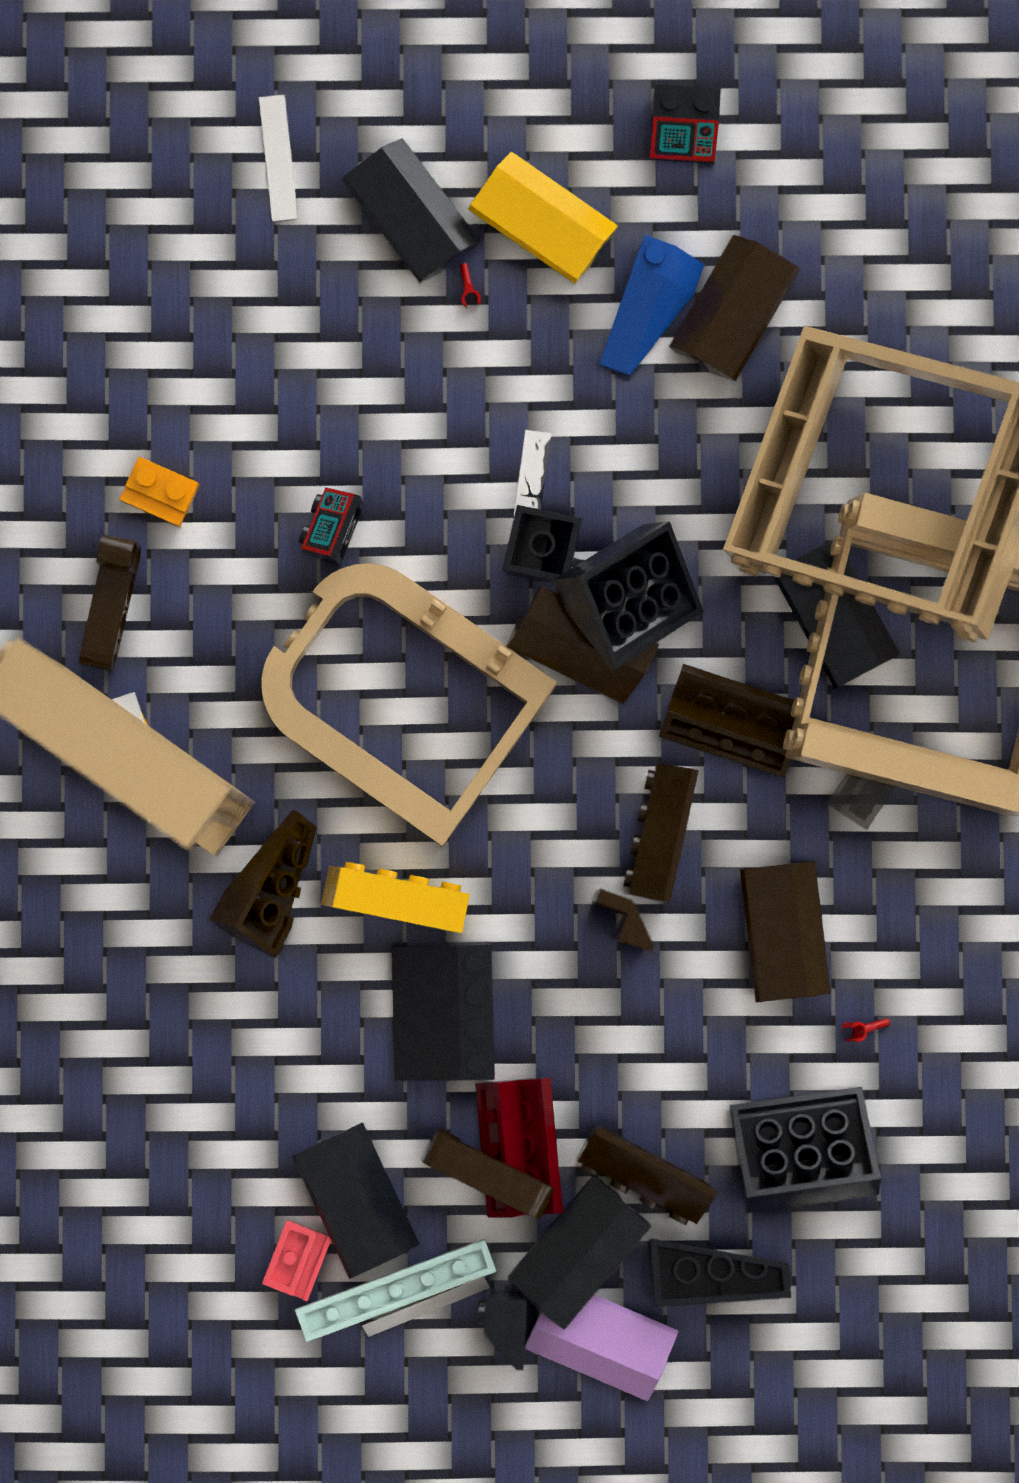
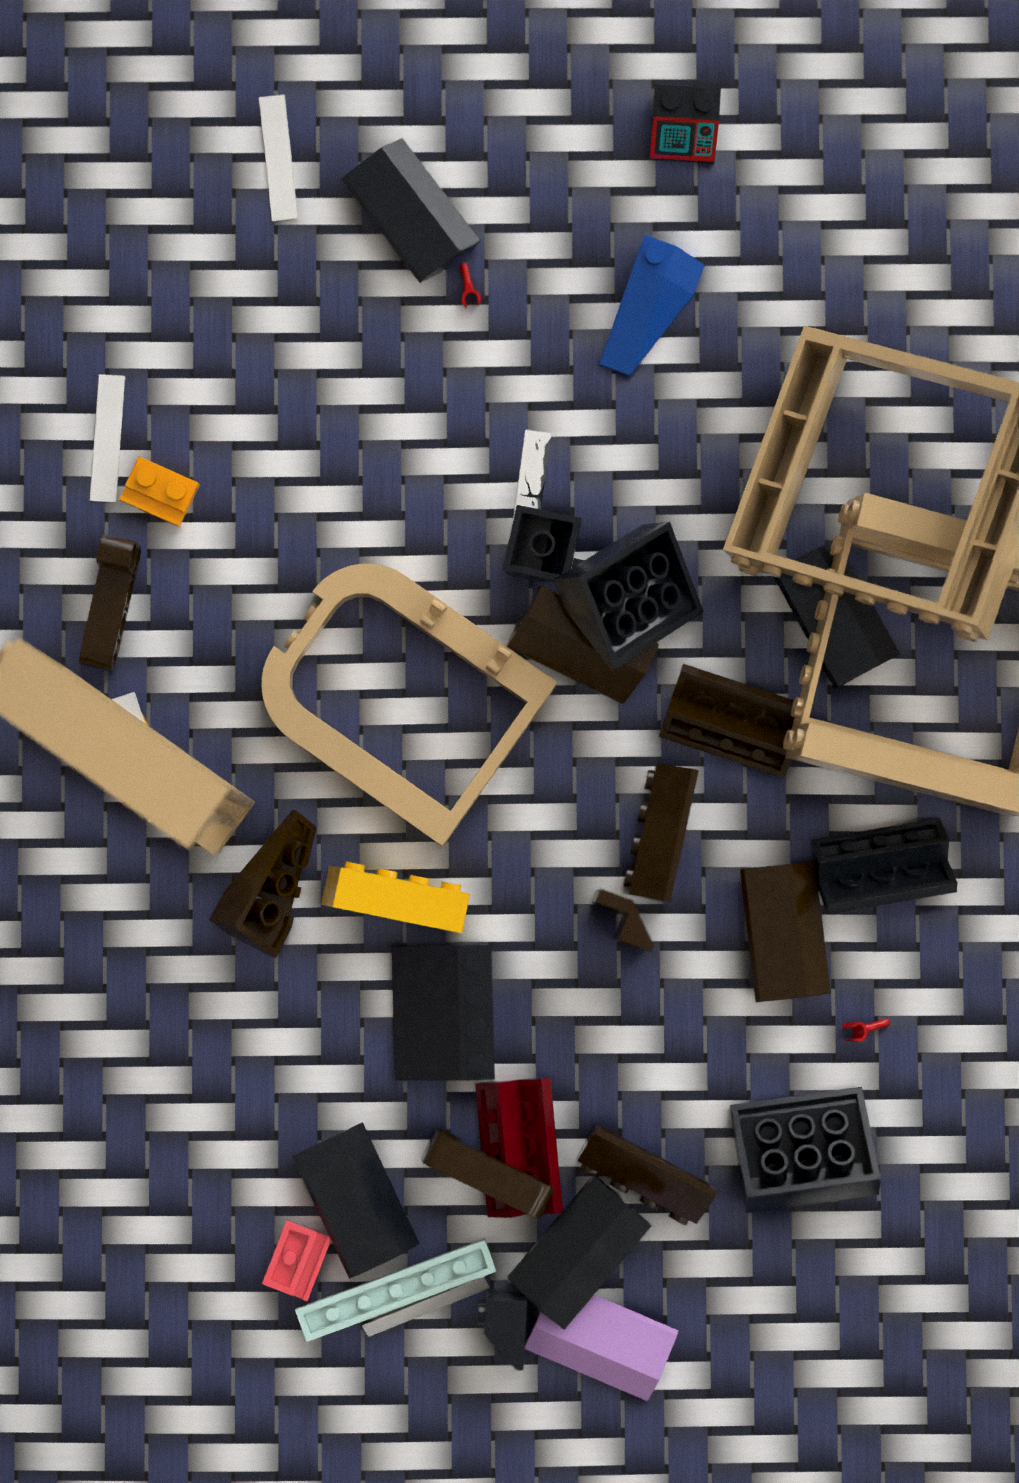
slope [299,487,364,567] -> none
yellow slope [468,152,618,284] -> none
black wedge [649,1238,791,1307] -> none
dark brown slope [669,235,800,382] -> none
clear smoke plate [826,774,896,830] -> none
none -> white sticker [90,374,125,502]
none -> black slope [811,818,958,914]

